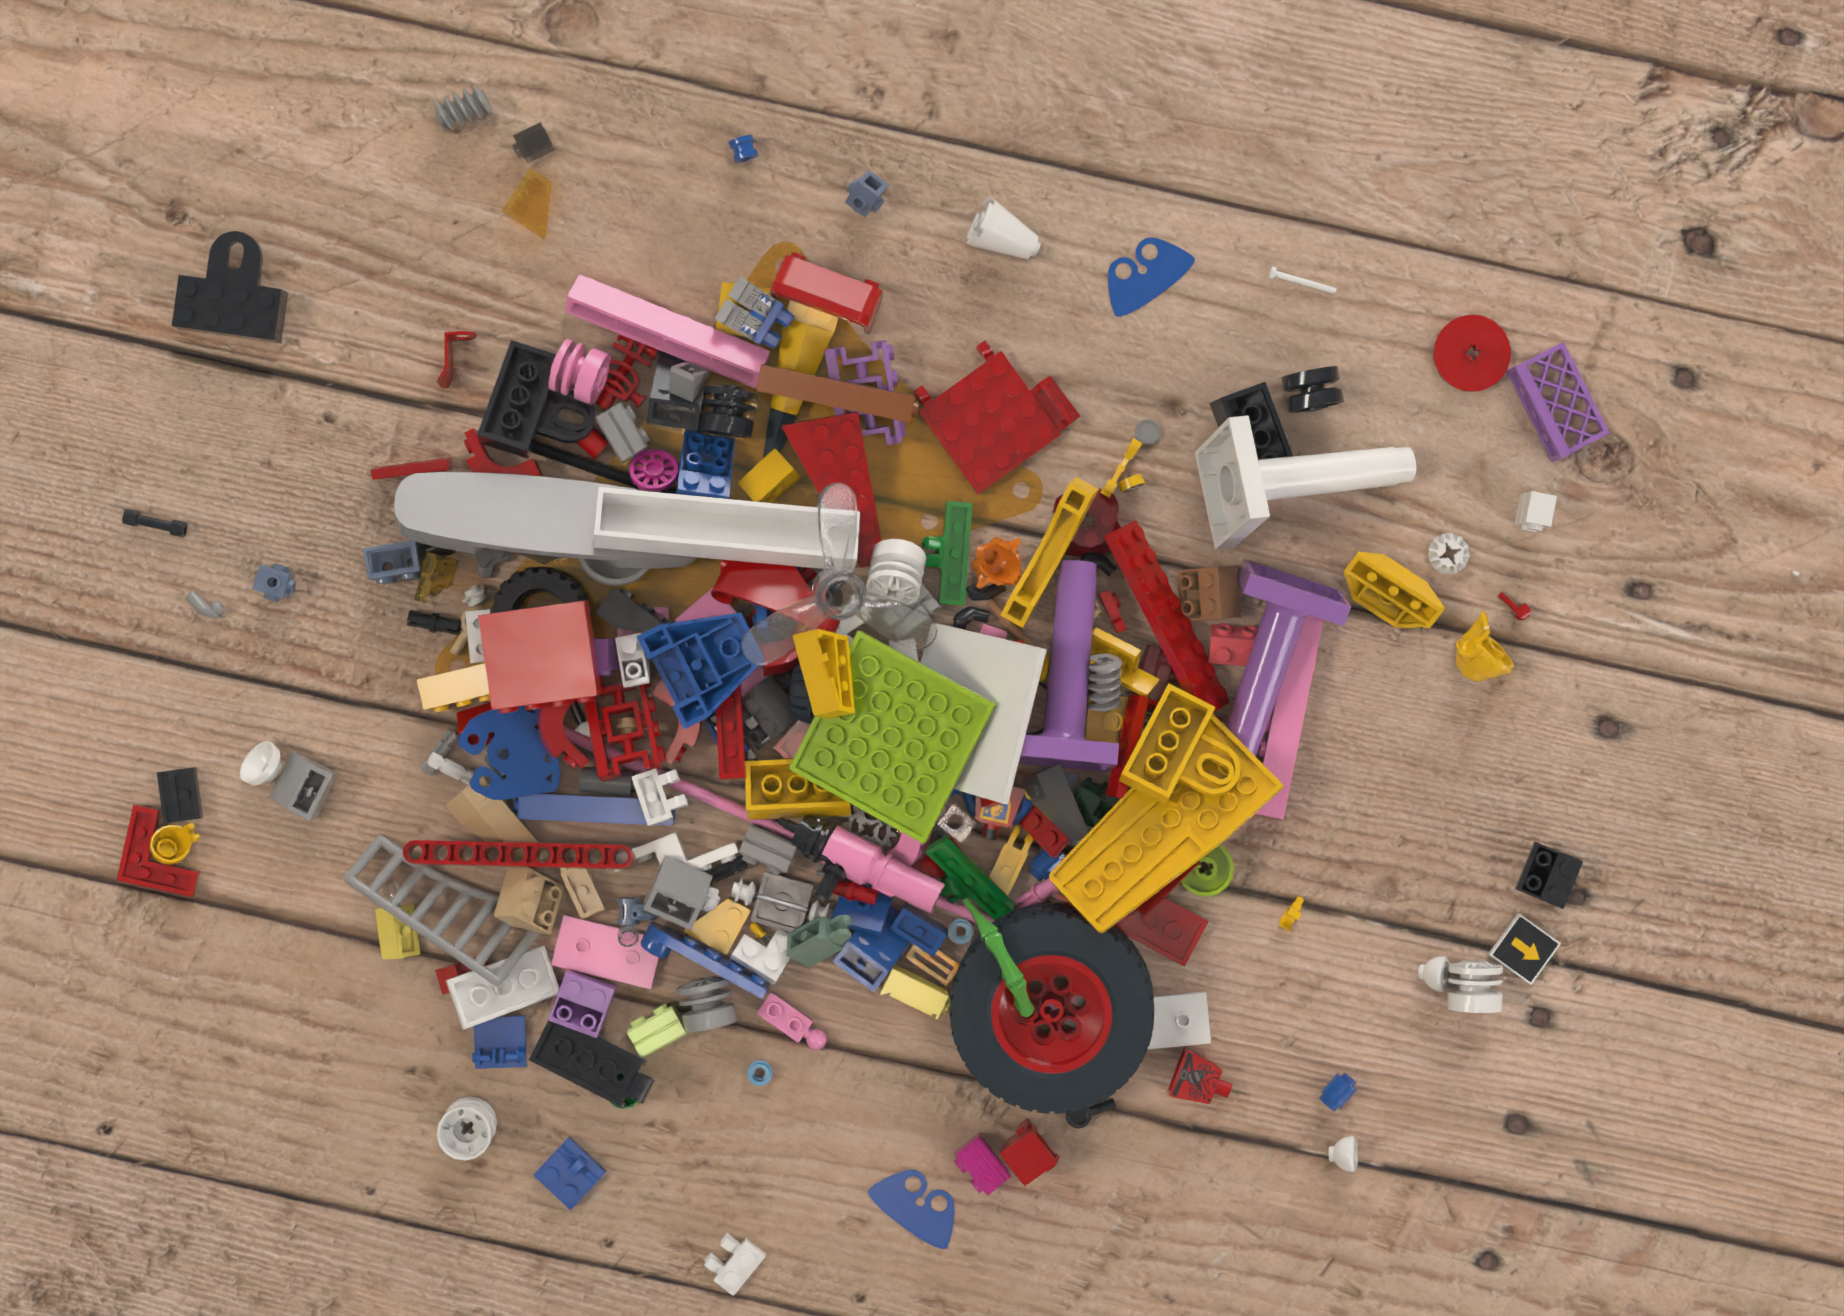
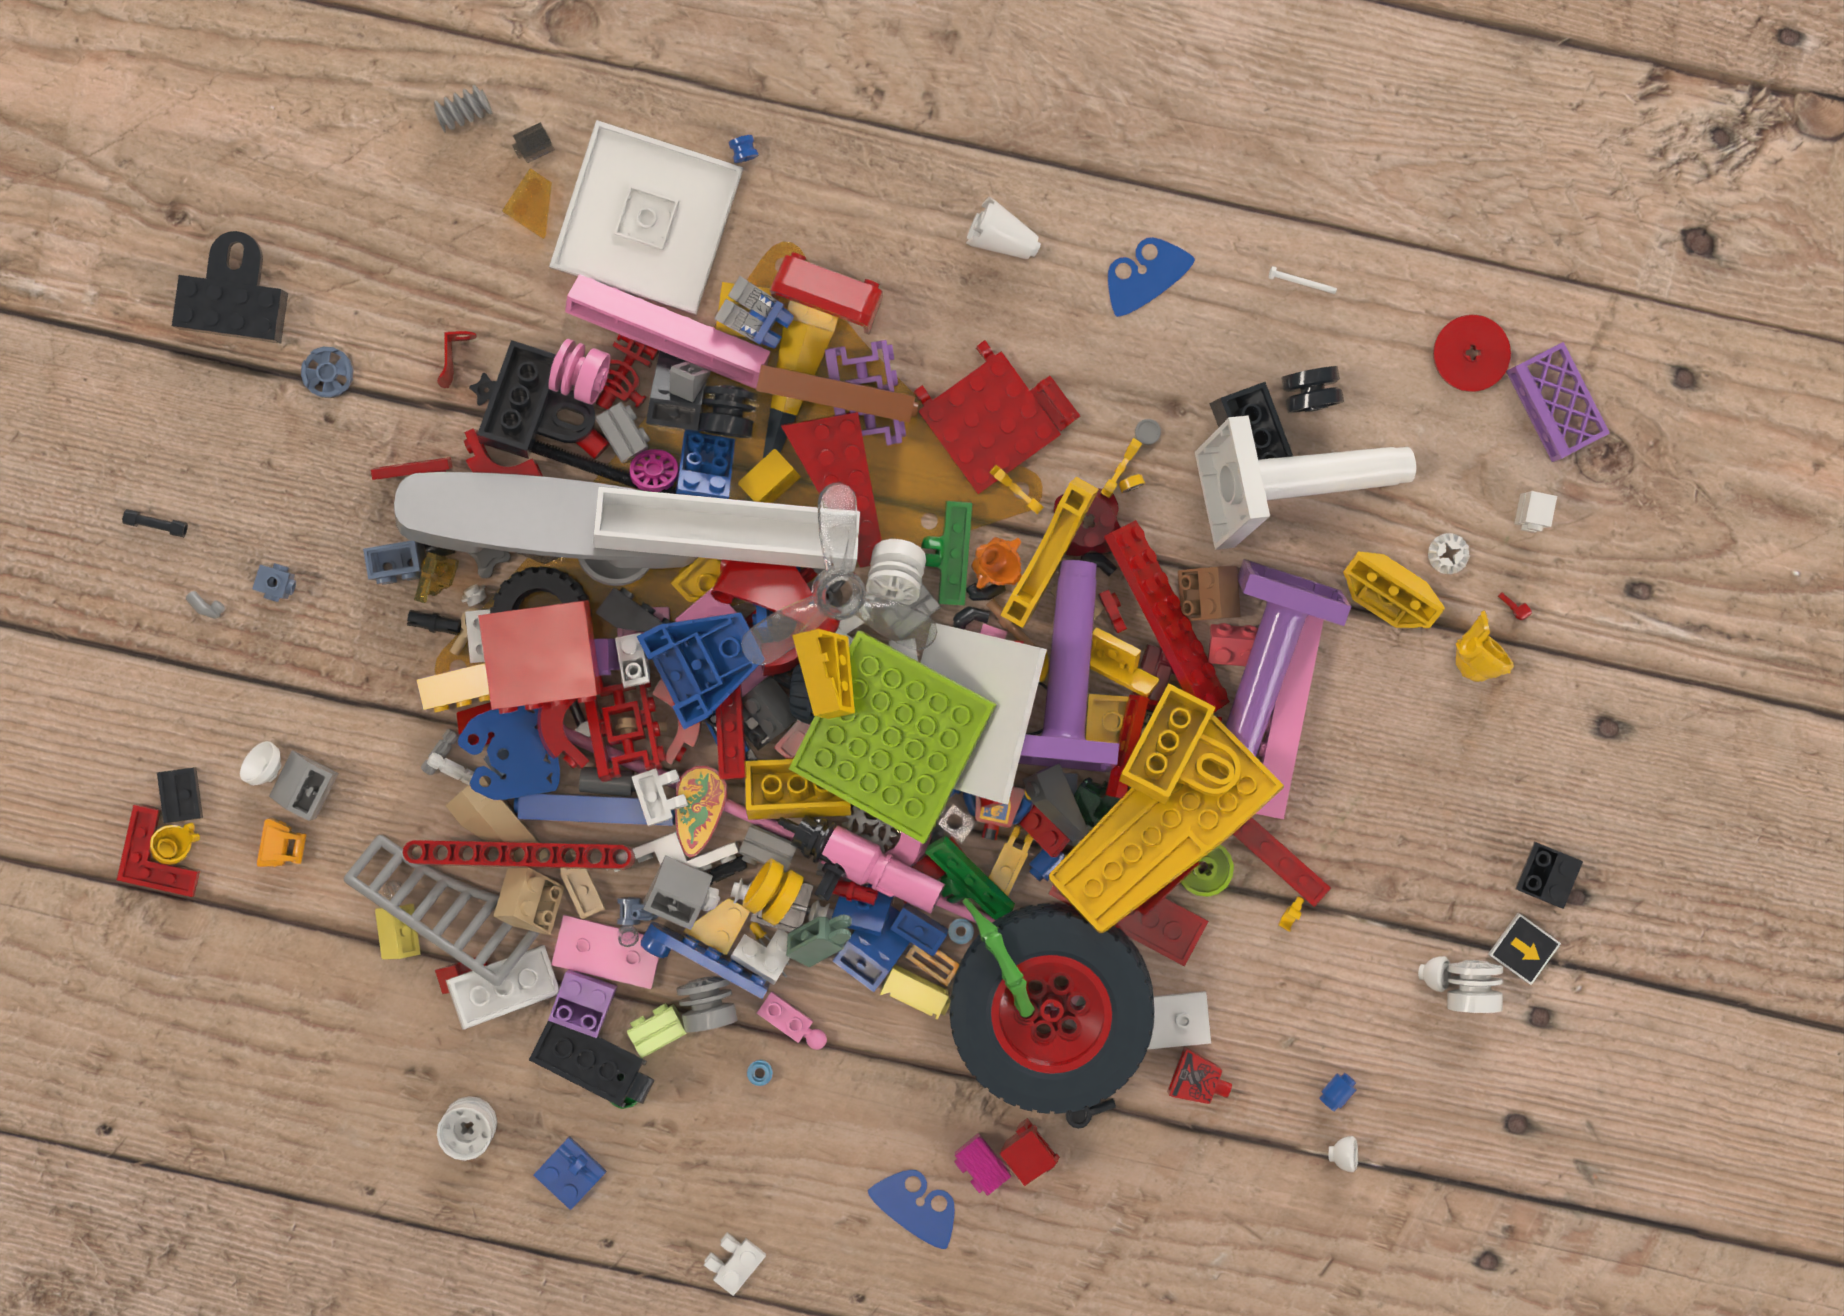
blue hinge [472,1015,527,1069] -> none
sand blue brick [845,170,889,217] -> none
bright pink axle [1015,878,1059,910] -> none
light grey piece [1088,654,1122,711] -> none
none -> light orange piece [257,817,307,867]
none -> sand blue piece [301,346,354,398]
none -> black plate [469,373,496,406]
none -> white tile [549,120,743,315]
none -> yellow plate [670,557,721,602]
none -> shield [675,766,727,857]
none -> yellow wheel [742,858,804,926]
none -> yellow piece [989,465,1044,515]
none -> red tile [1233,817,1331,907]

